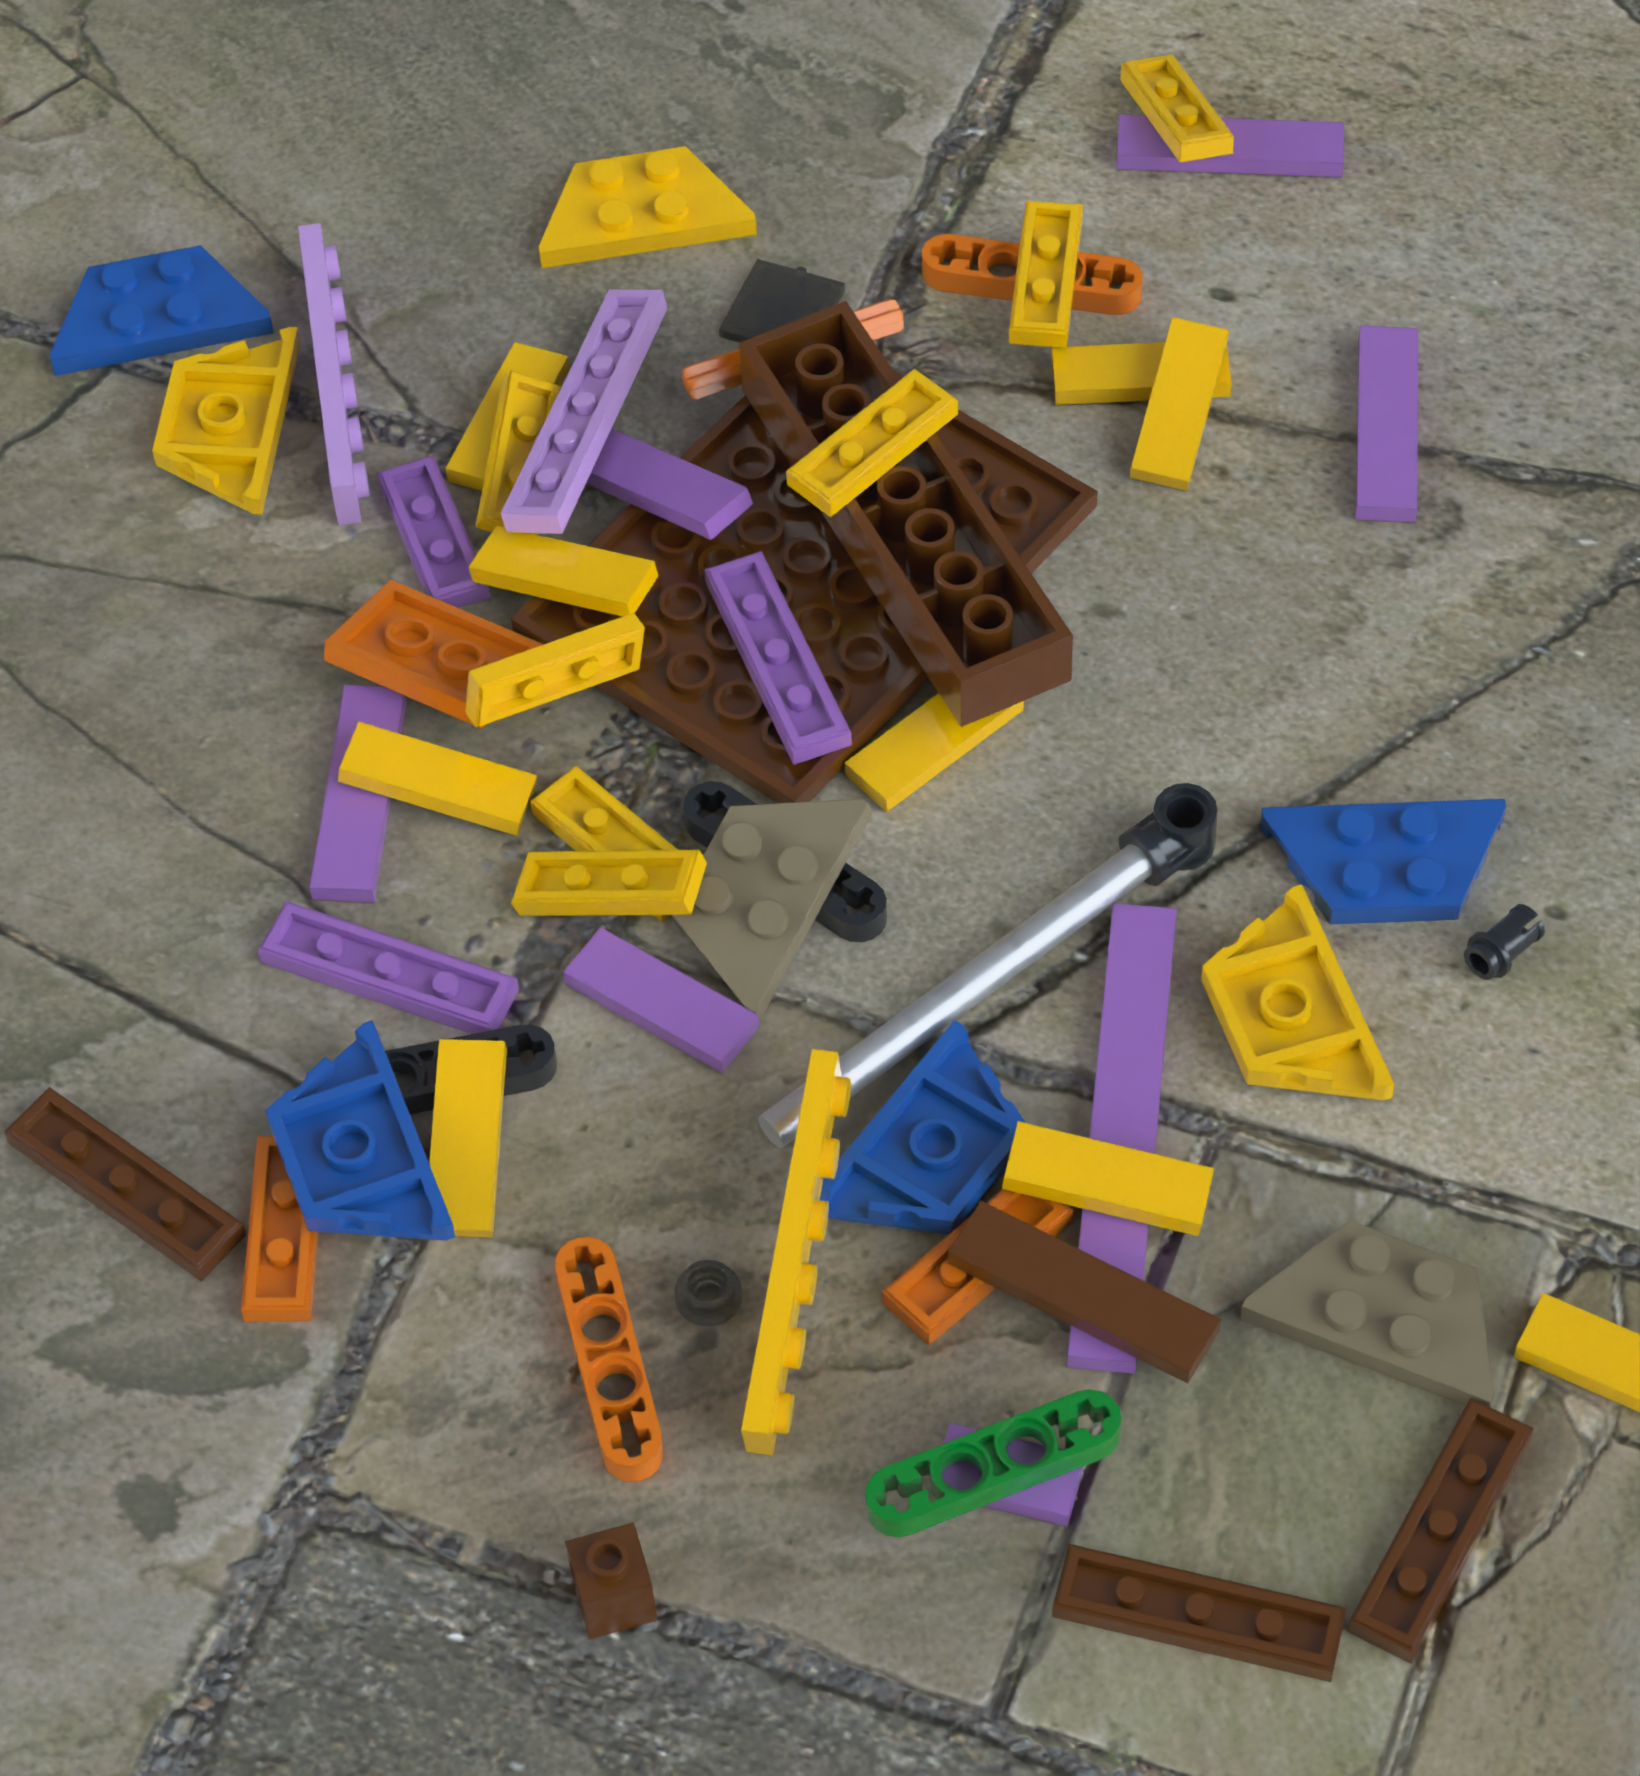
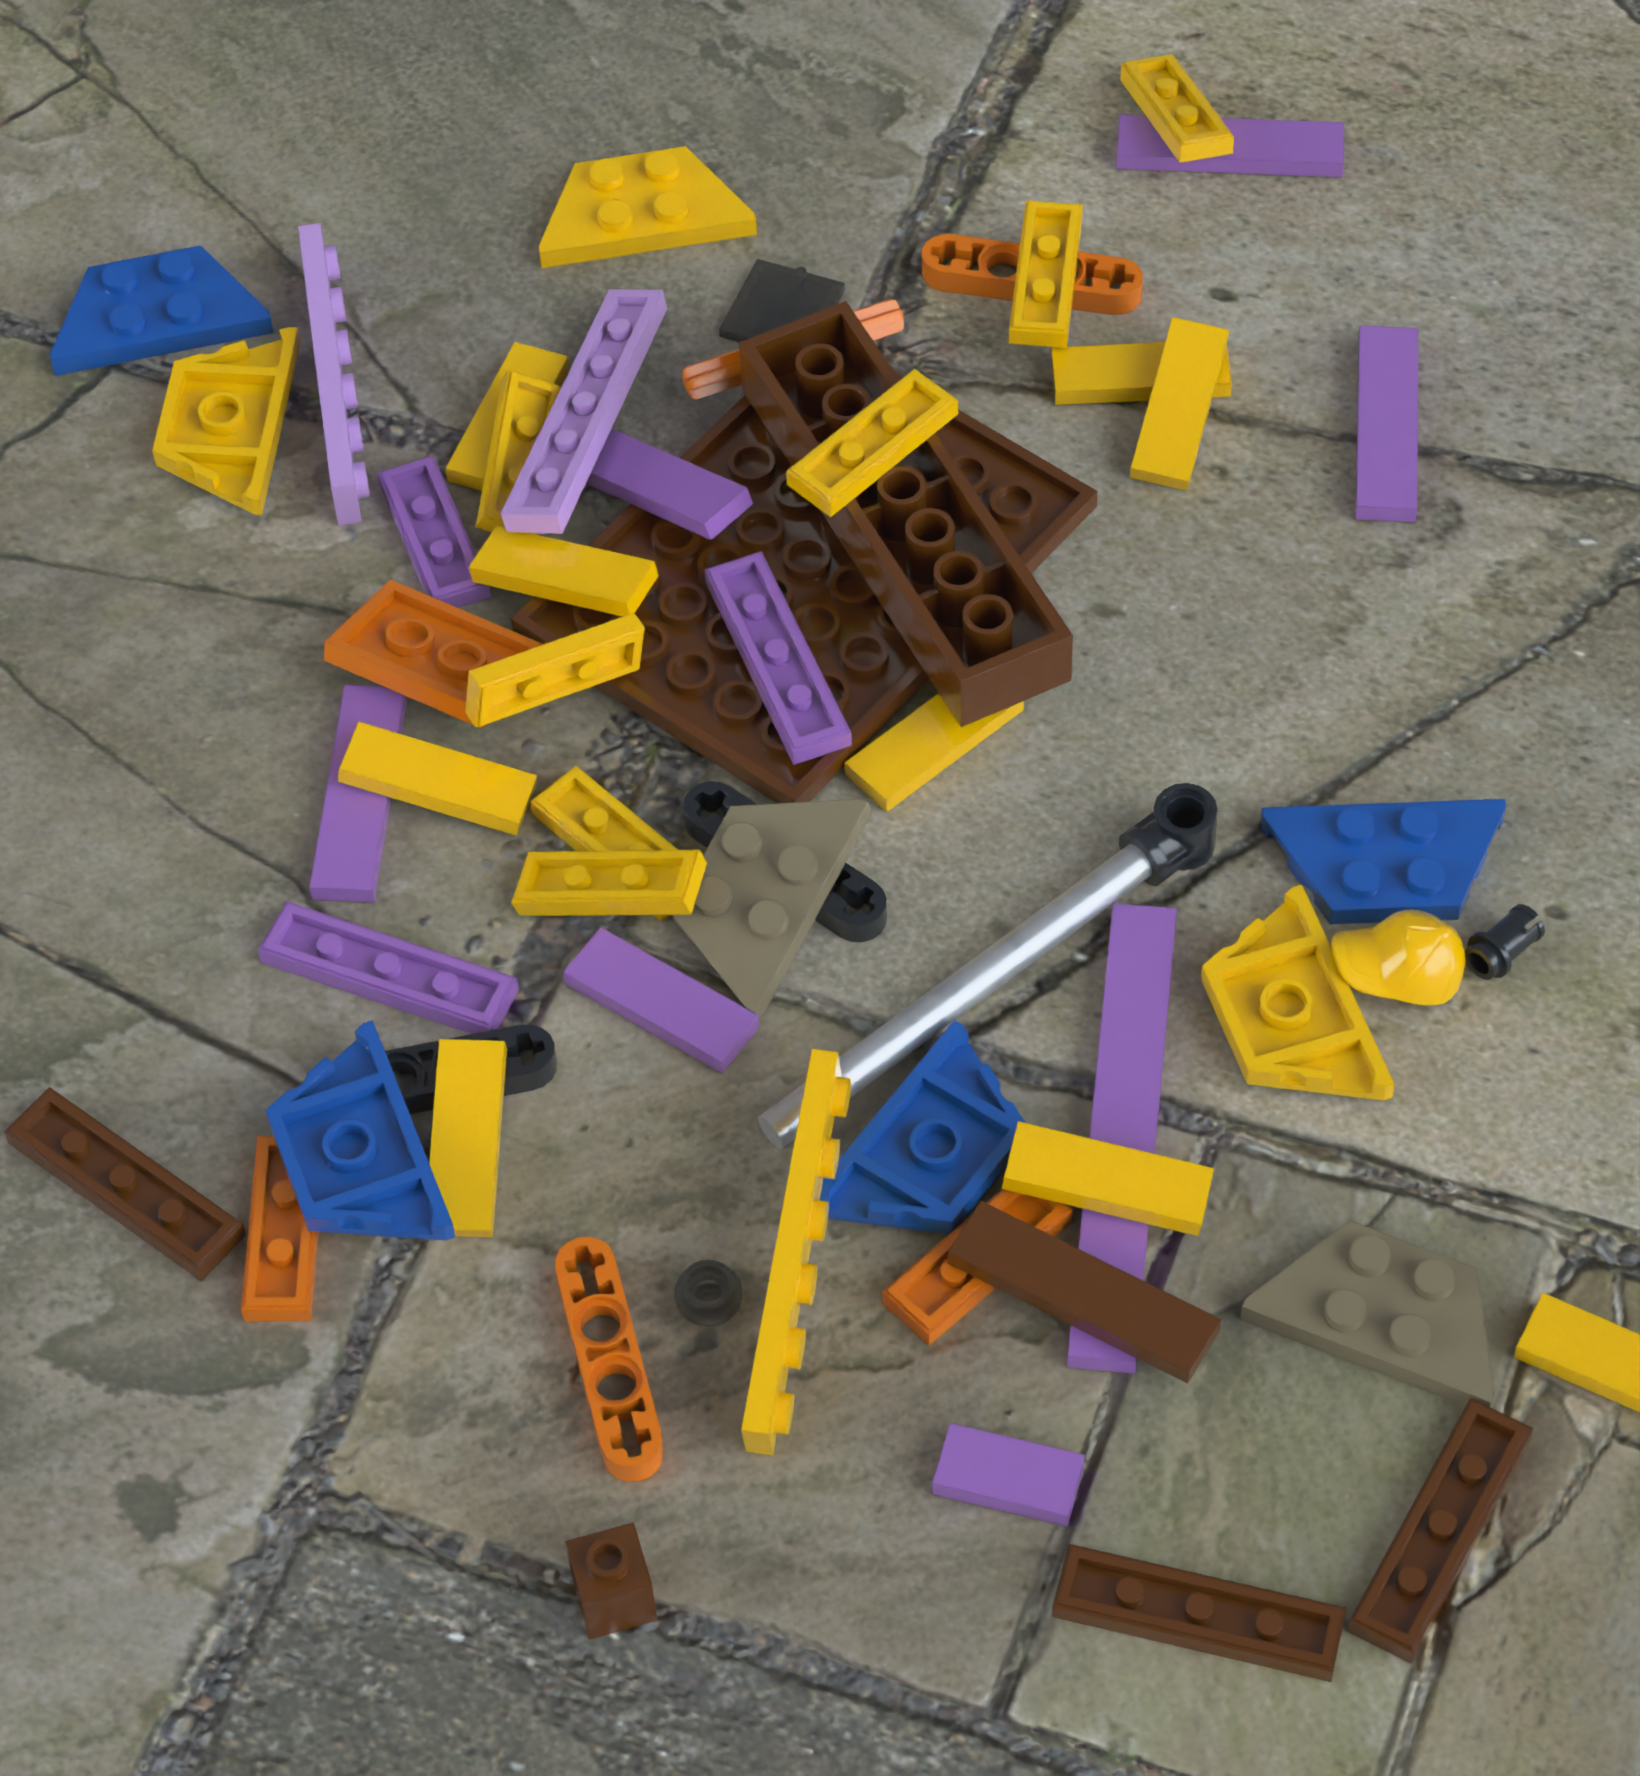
green beam [865,1389,1122,1538] -> none
none -> yellow piece [1331,910,1466,1005]

